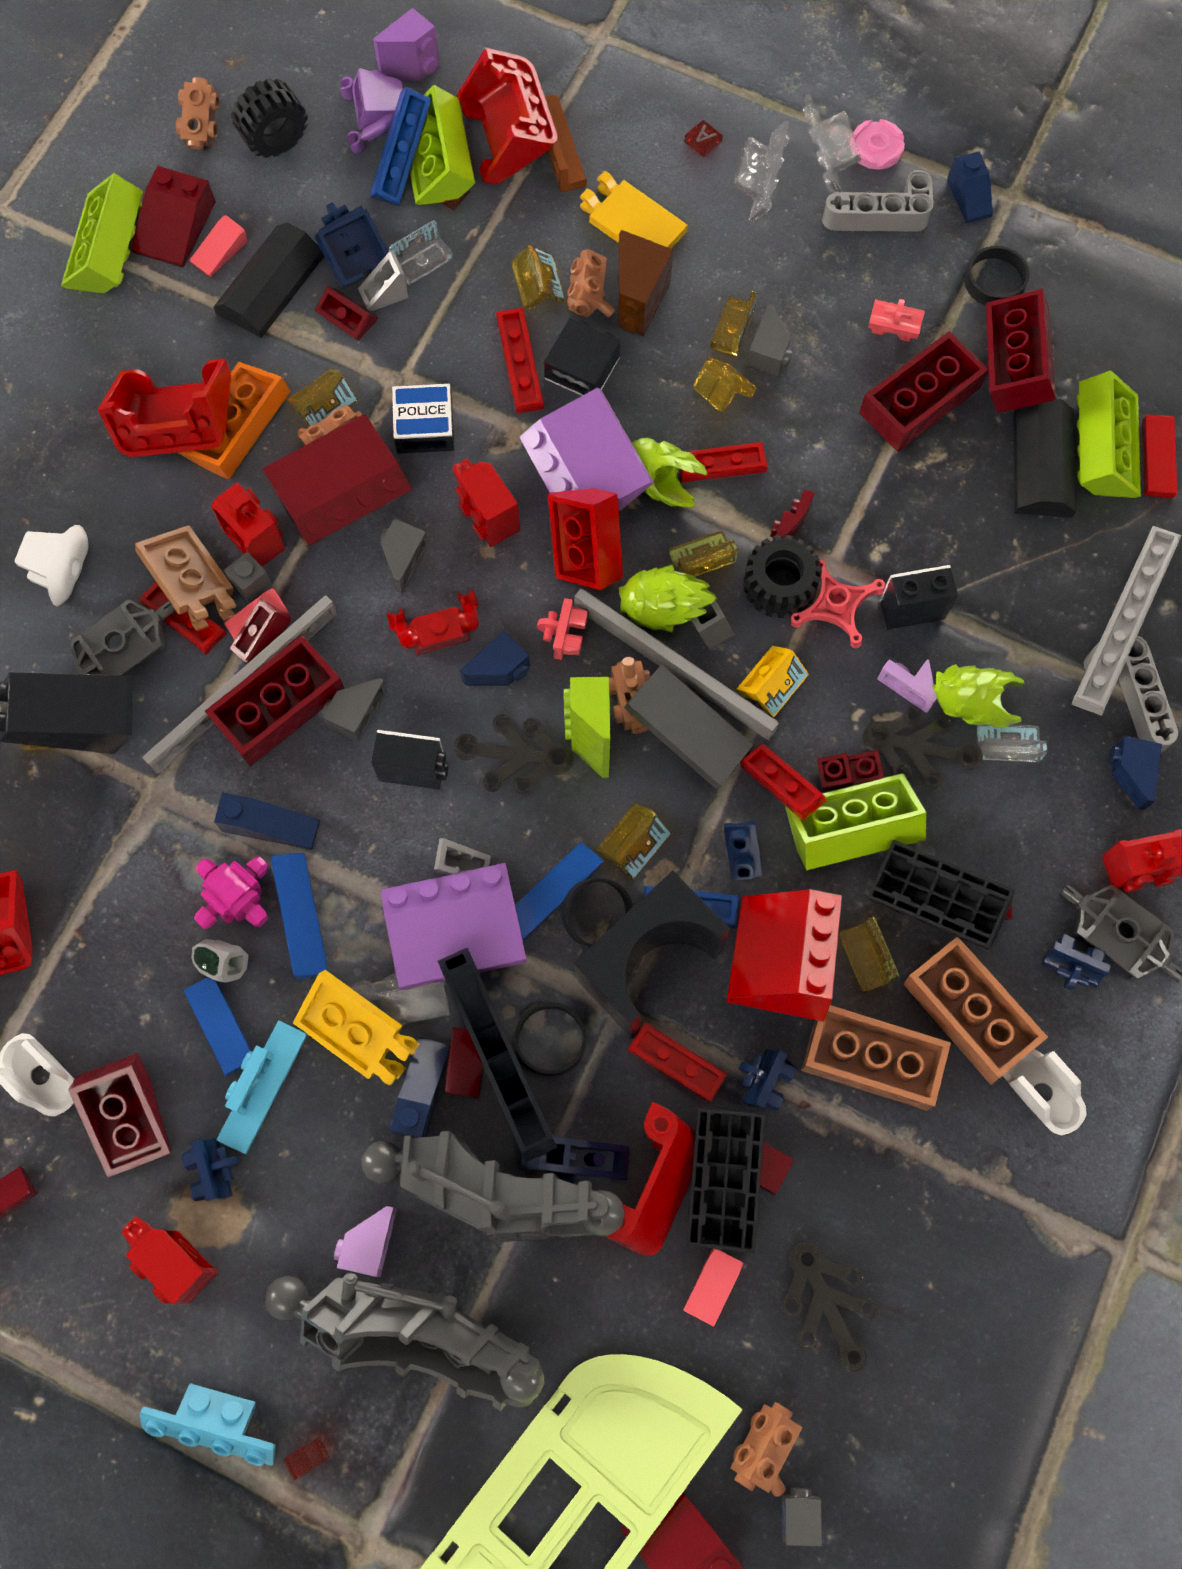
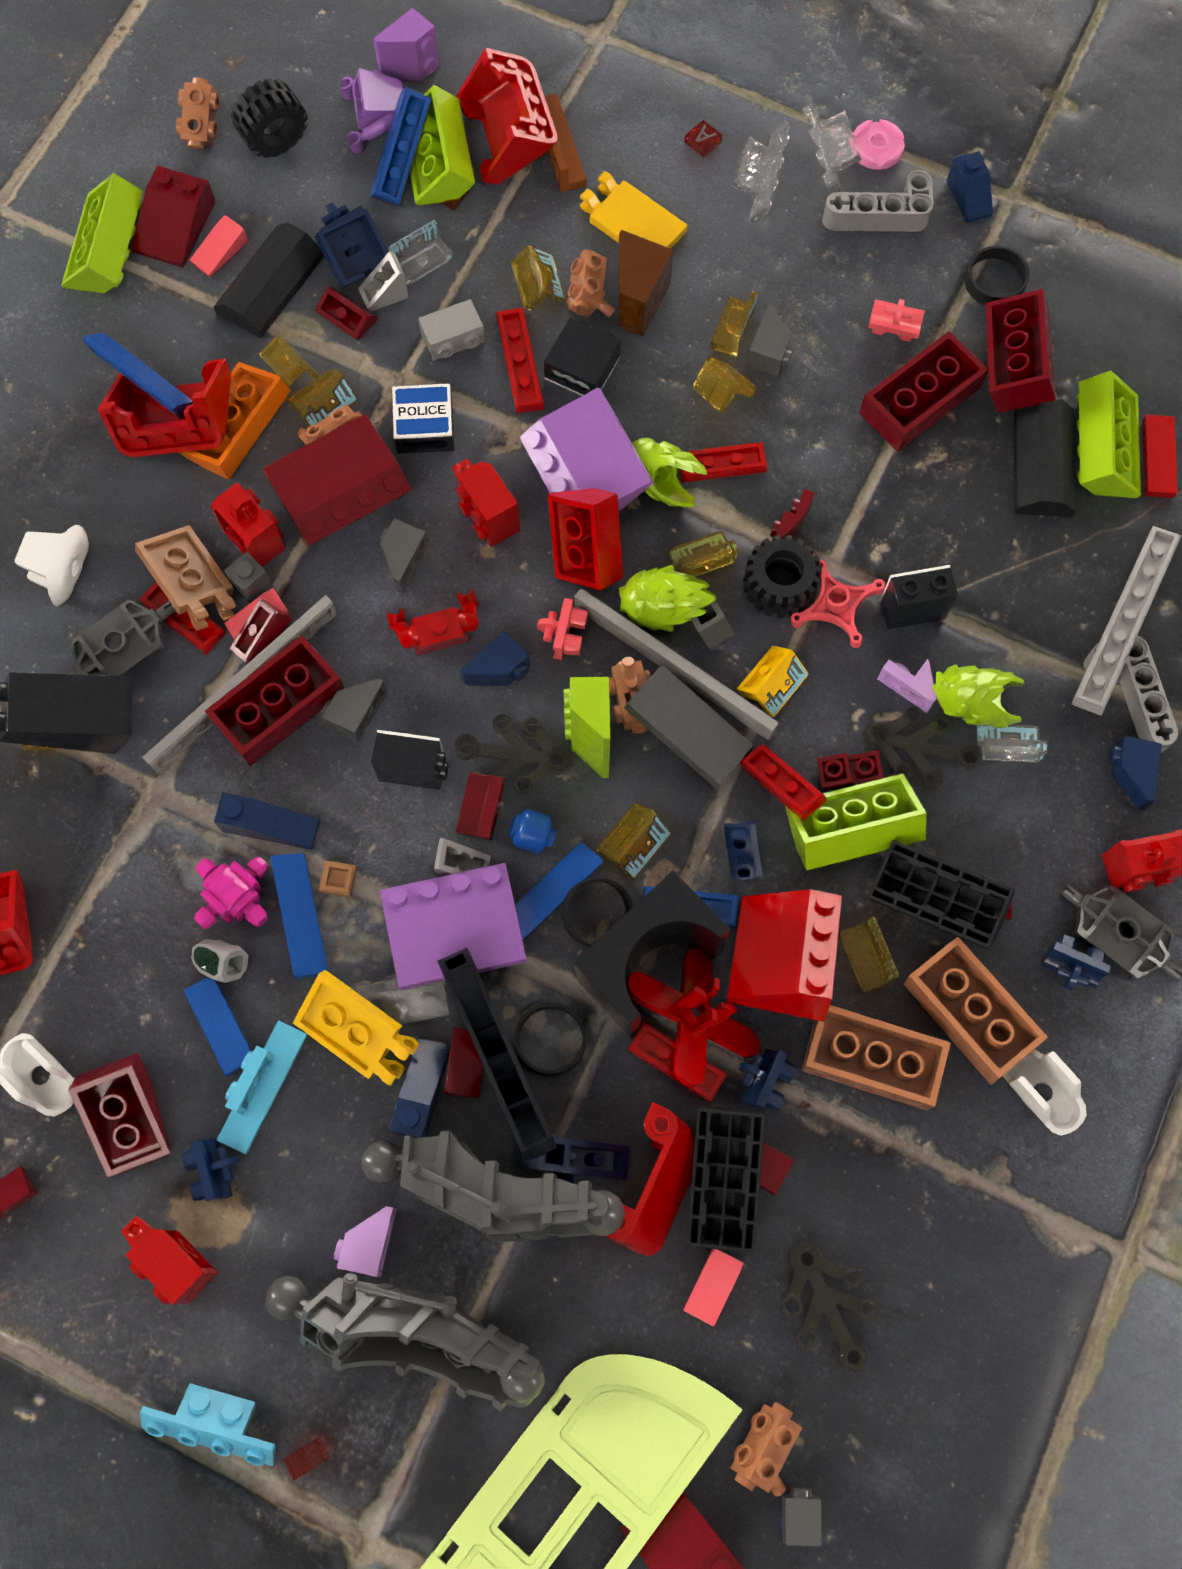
none -> blue slope [83,333,193,418]
none -> clear yellow panel [259,334,322,386]
none -> medium nougat tile [318,860,357,898]
none -> light grey hinge [418,299,485,361]
none -> dark red panel [455,772,506,840]
none -> blue head [508,809,557,854]
none -> red piece [626,948,761,1087]

